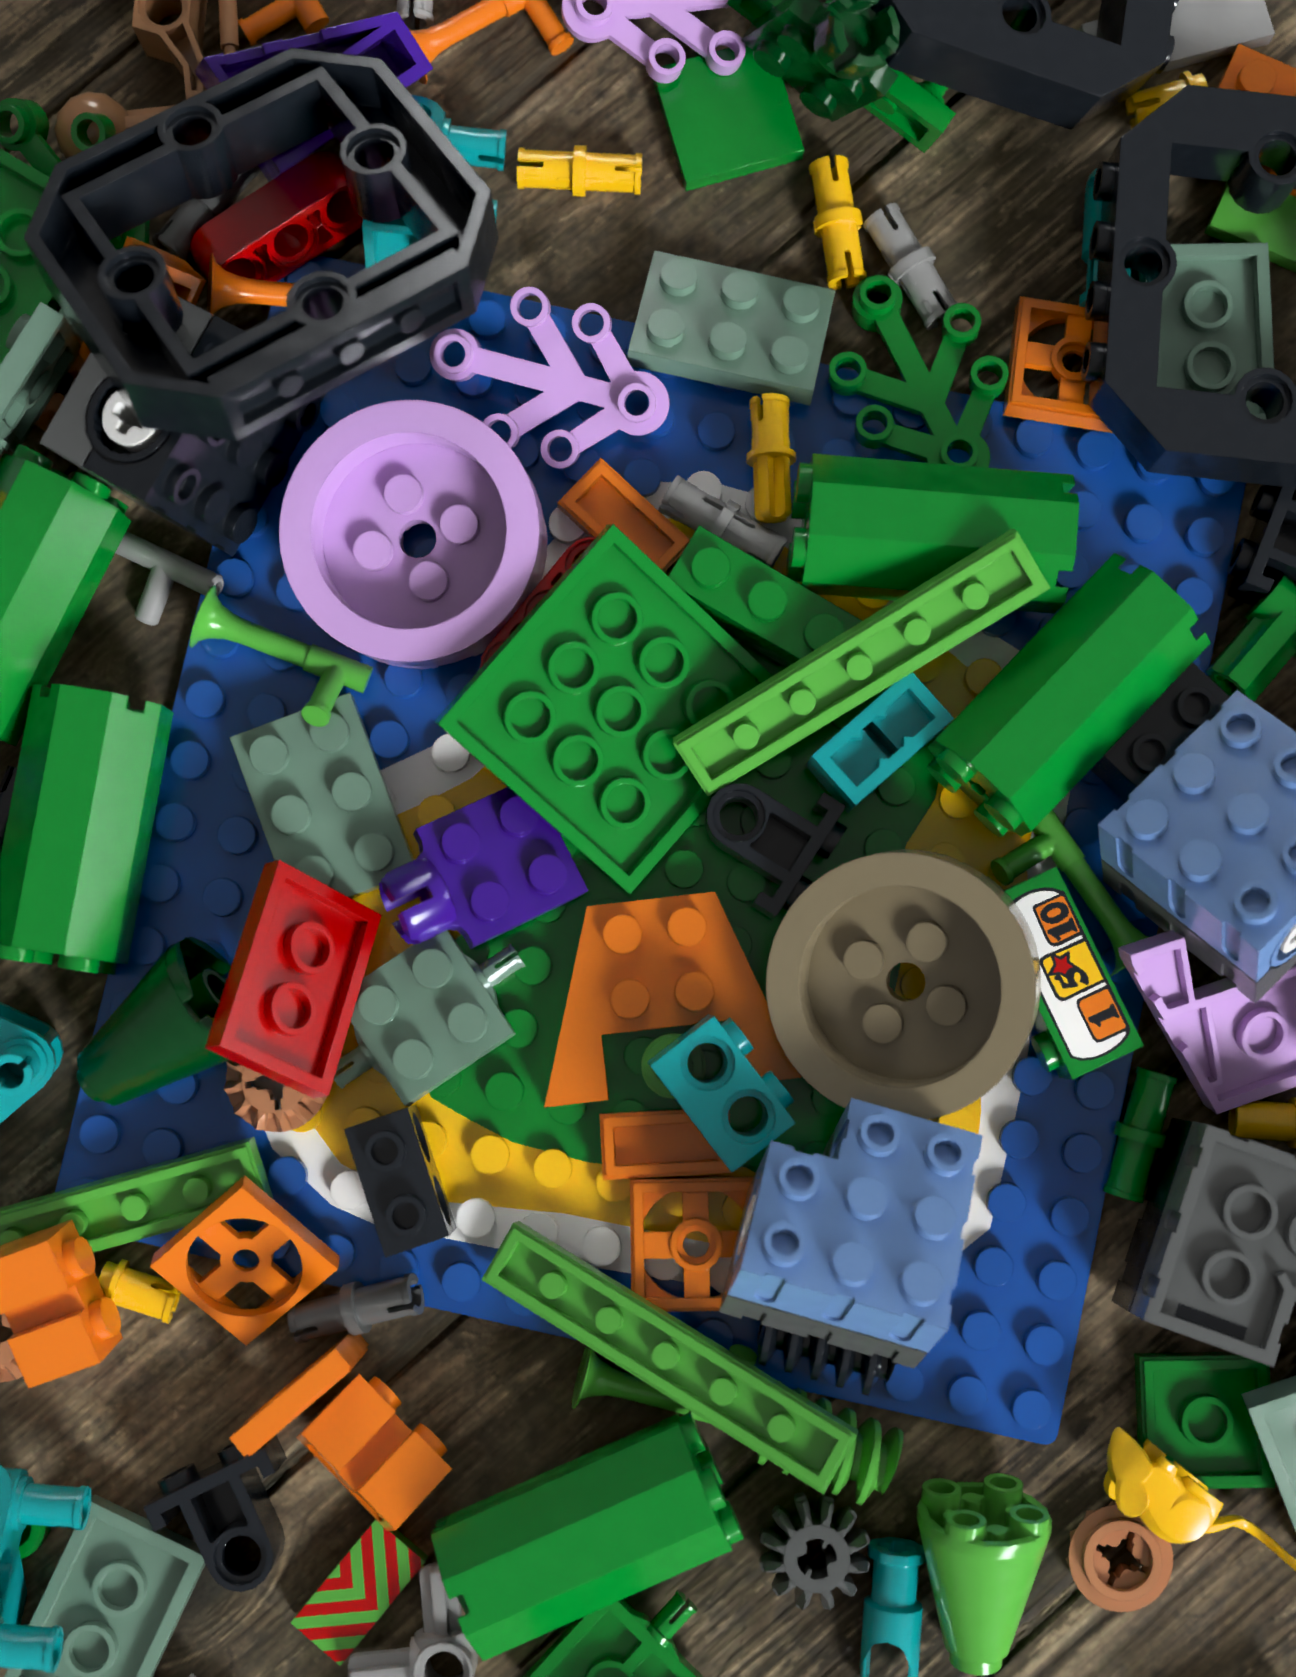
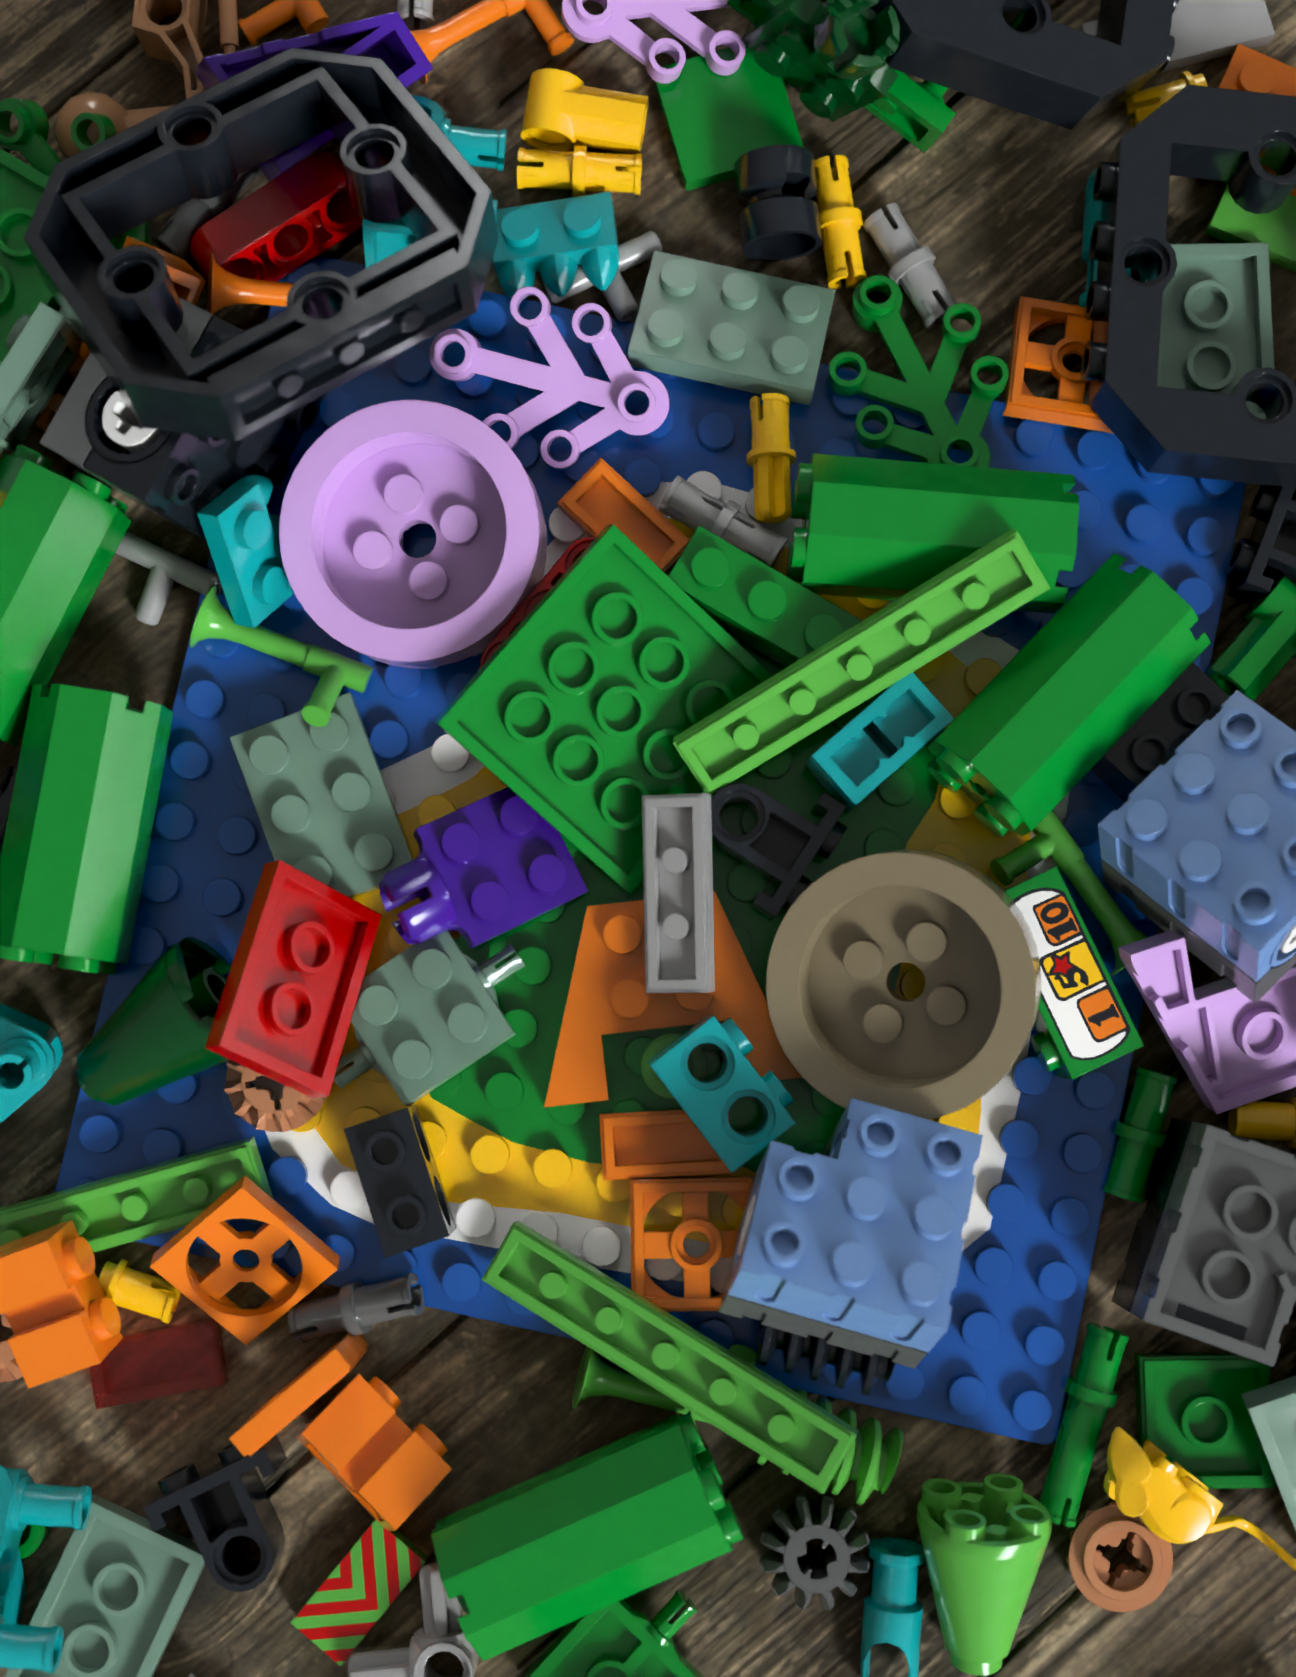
none -> clear red tile [89,1318,229,1409]
none -> teal plate [197,474,293,628]
none -> teal plate [493,192,620,303]
none -> yellow piece [520,68,648,155]
none -> light grey piece [544,231,662,322]
none -> light grey tile [642,793,715,993]
none -> black wheel [734,144,822,262]
none -> green pin [1039,1322,1130,1527]

